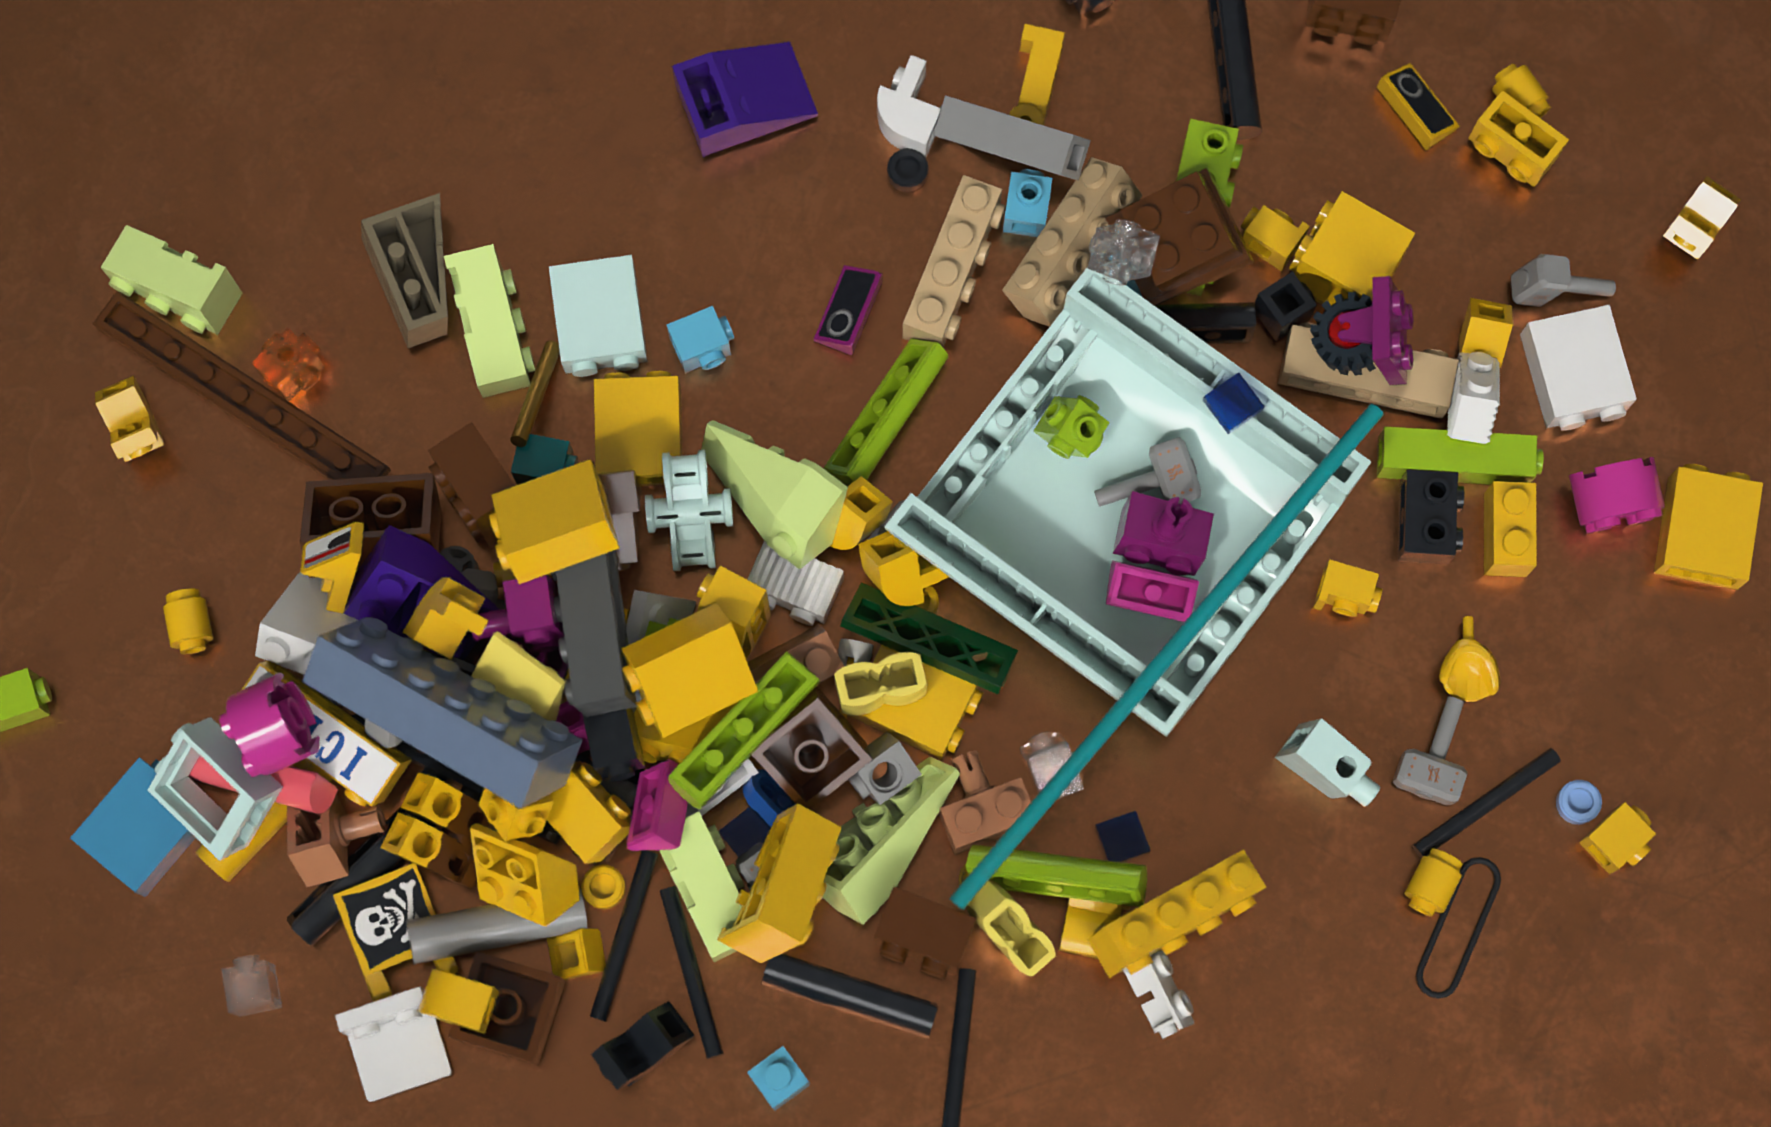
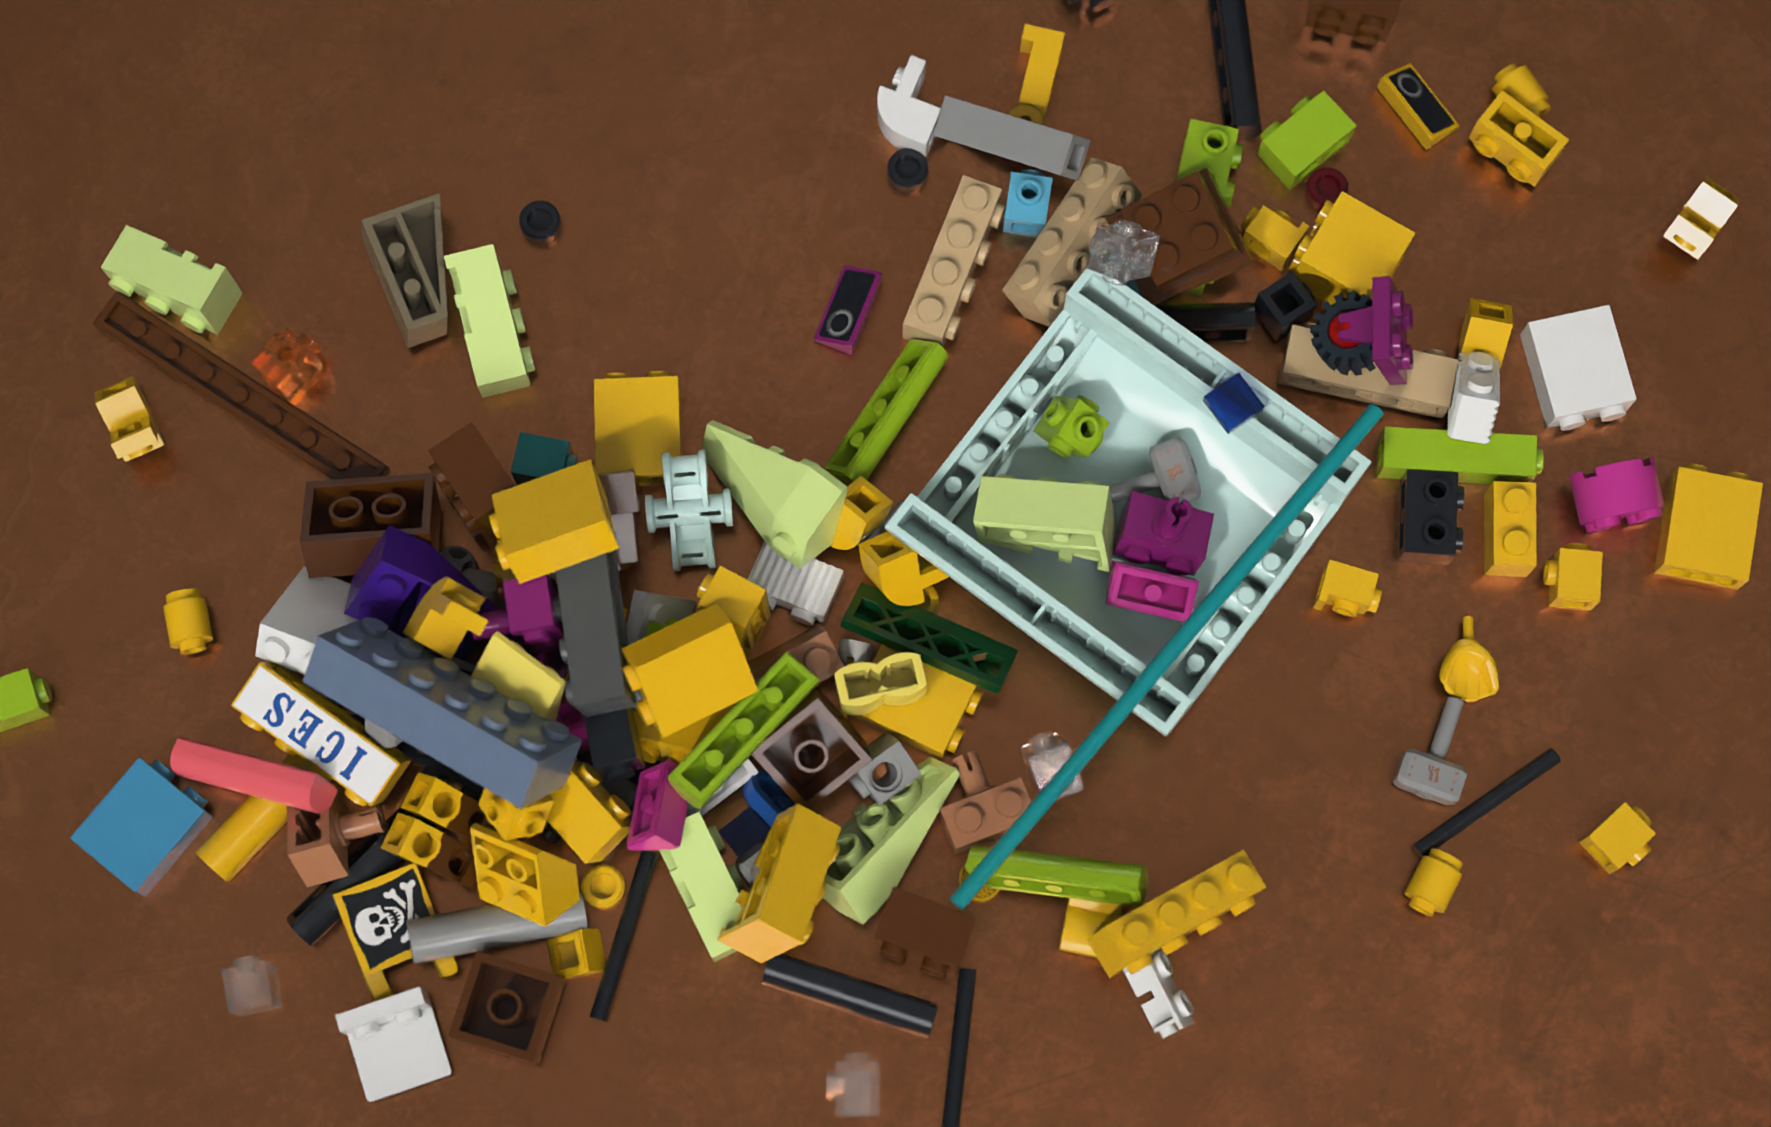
light aqua window [148,717,283,861] -> none
dark pink brick [219,673,320,777] -> none
yellow slope [300,522,364,613] -> none
yellow brick [417,969,499,1034] -> none
pearl gold bar [510,341,560,447] -> none
light aqua brick [549,255,648,377] -> none
black brick [591,1001,695,1090] -> none
black bar [659,886,724,1059] -> none
medium azure brick [667,306,735,373] -> none
dark purple slope [672,42,818,156] -> none
medium azure brick [747,1046,810,1111] -> none
light yellow brick [966,880,1056,977] -> none
clear blue tile [1094,811,1151,862] -> none
light aqua torso [1275,718,1381,807] -> none
black piece [1416,857,1501,999] -> none
light grey piece [1511,254,1616,307] -> none
light blue tile [1556,780,1602,825] -> none
none -> black tile [519,200,562,244]
none -> clear brick [826,1053,880,1117]
none -> yellowish green wedge [973,474,1117,572]
none -> lime brick [1257,90,1357,190]
none -> dark red tile [1305,167,1349,210]
none -> yellow brick [1543,543,1603,610]

